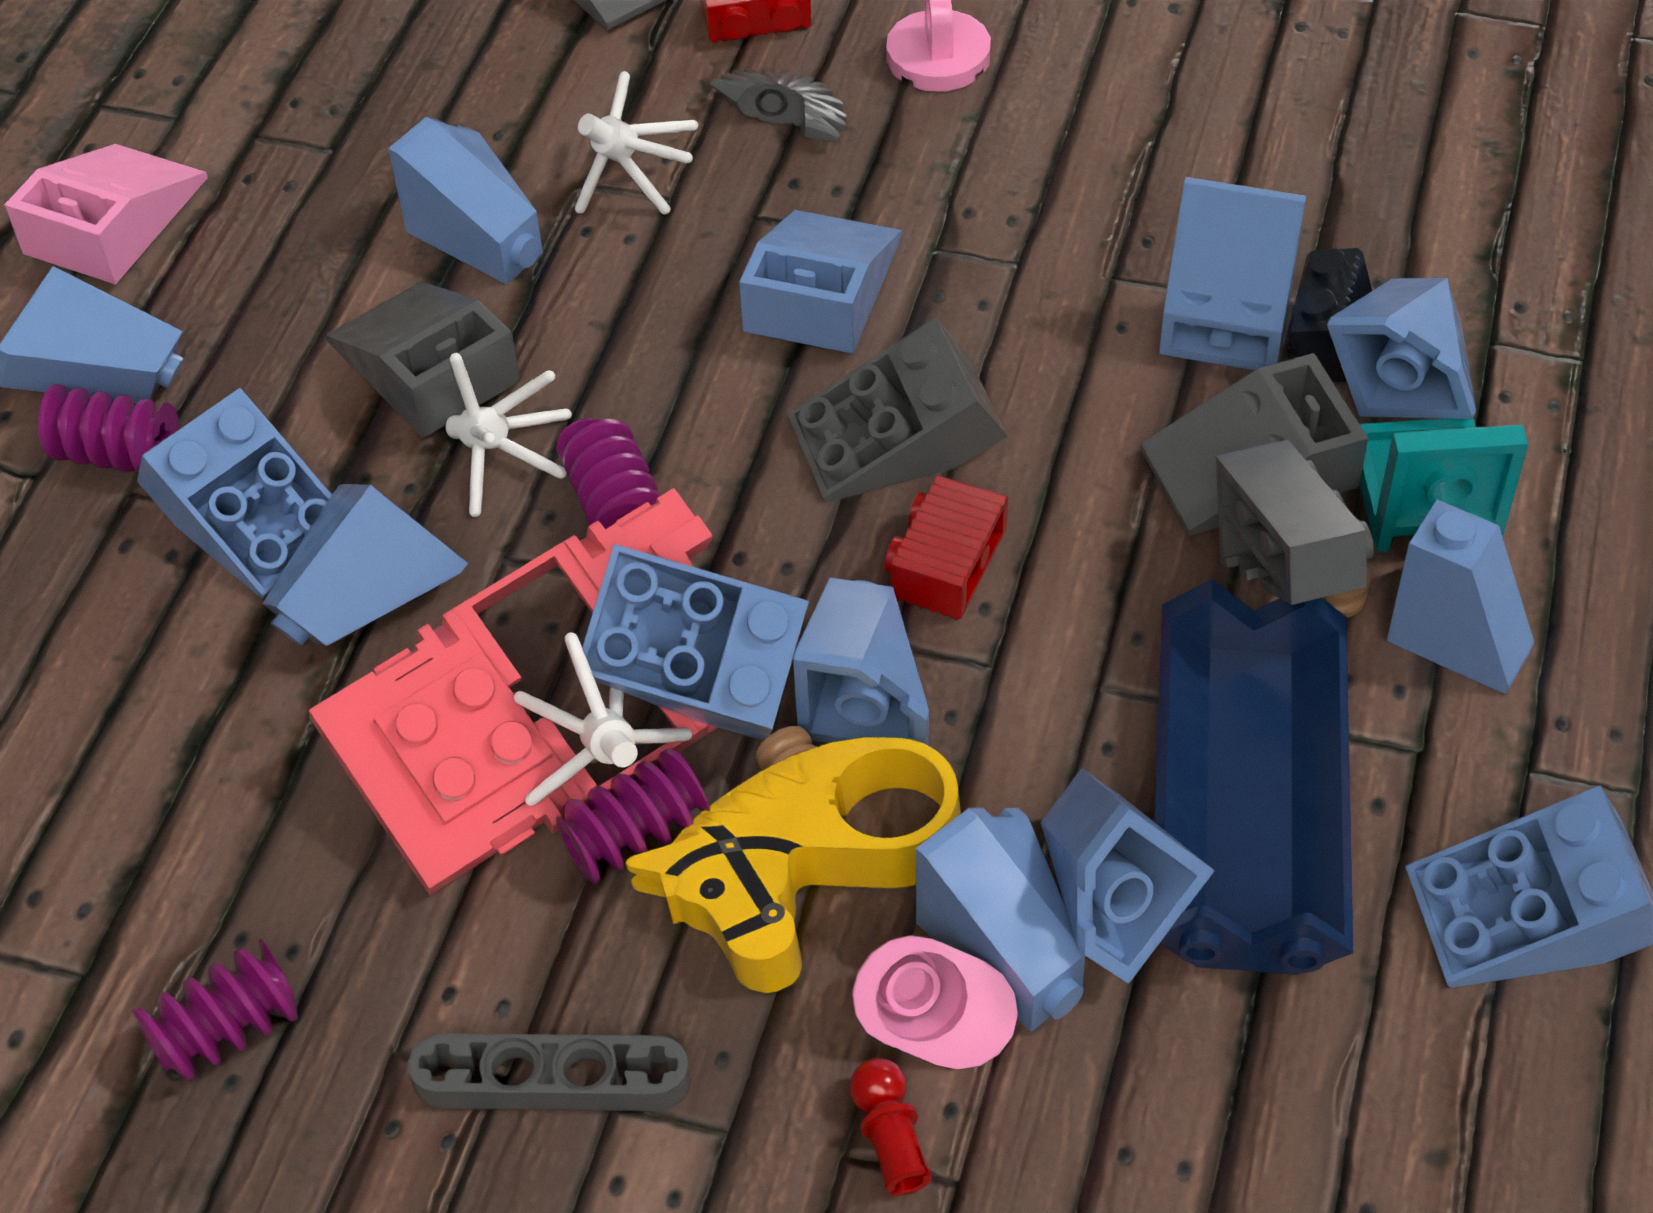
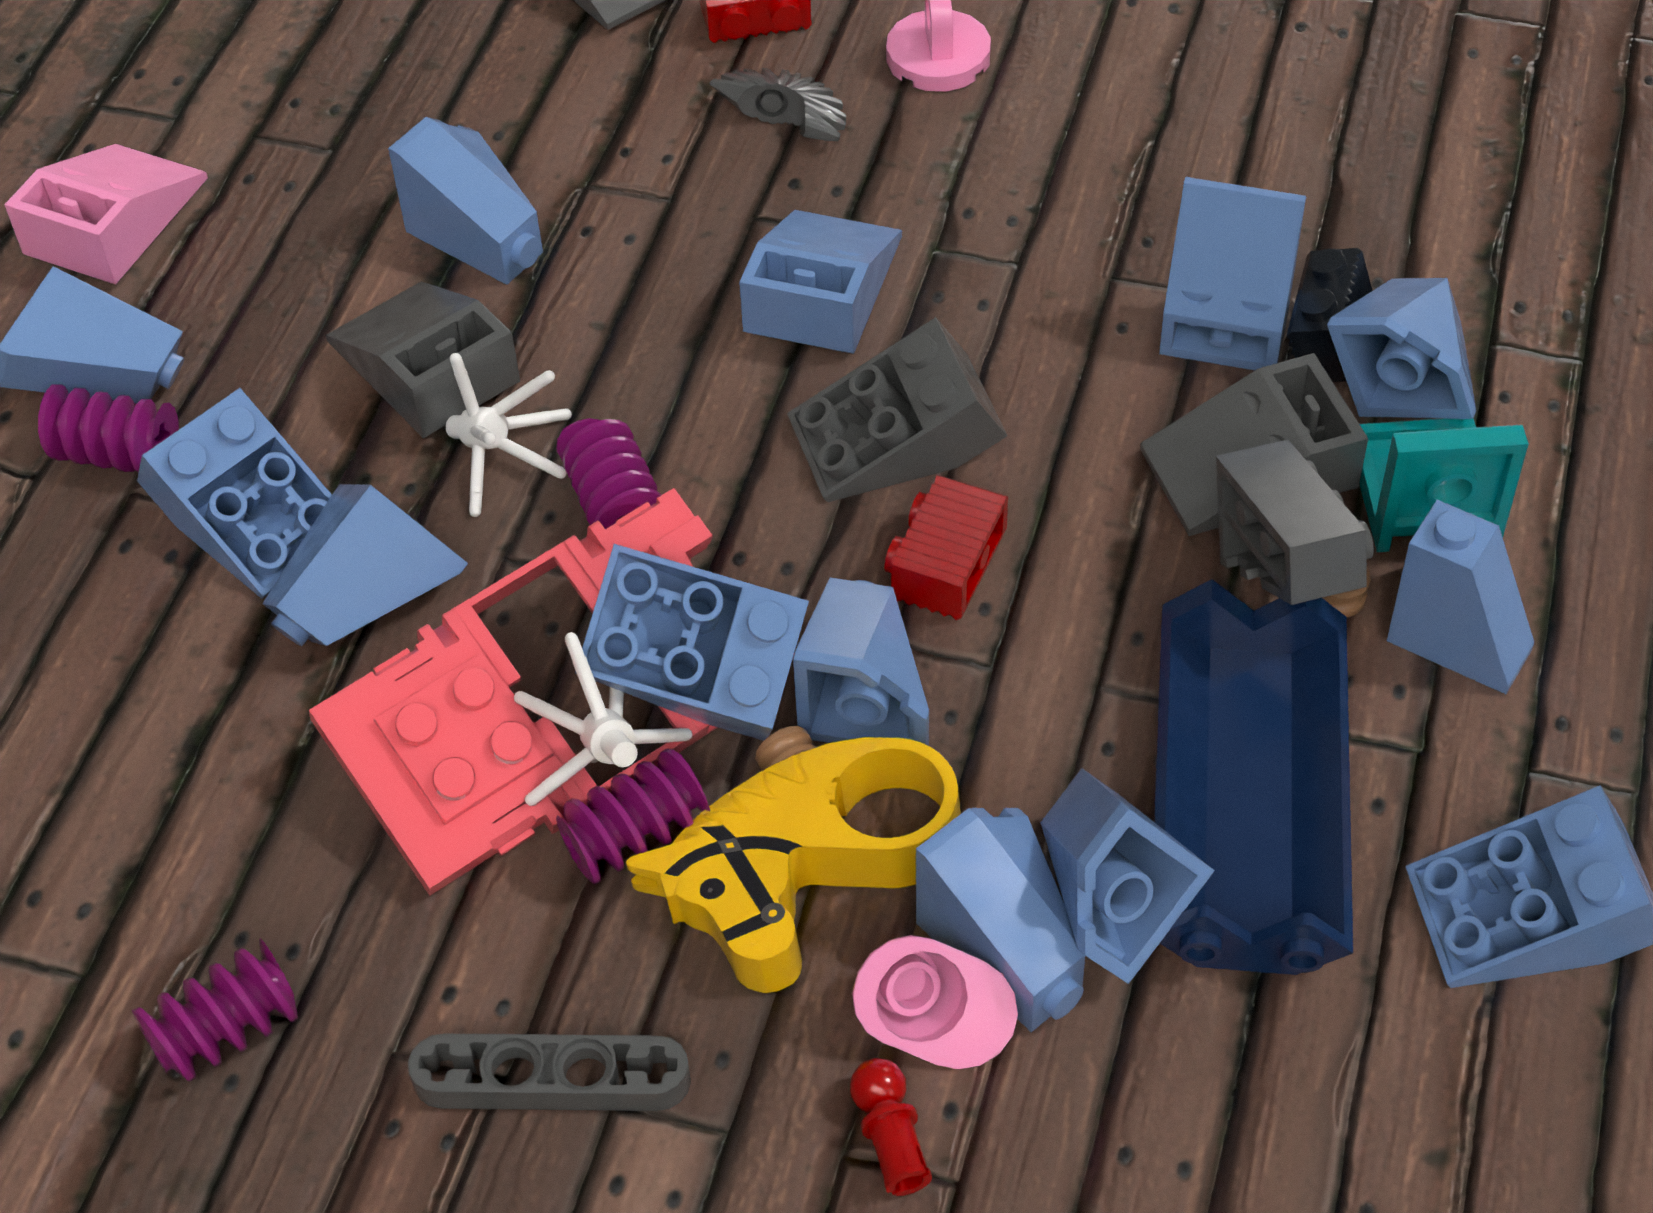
white plant [575,71,698,214] -> none

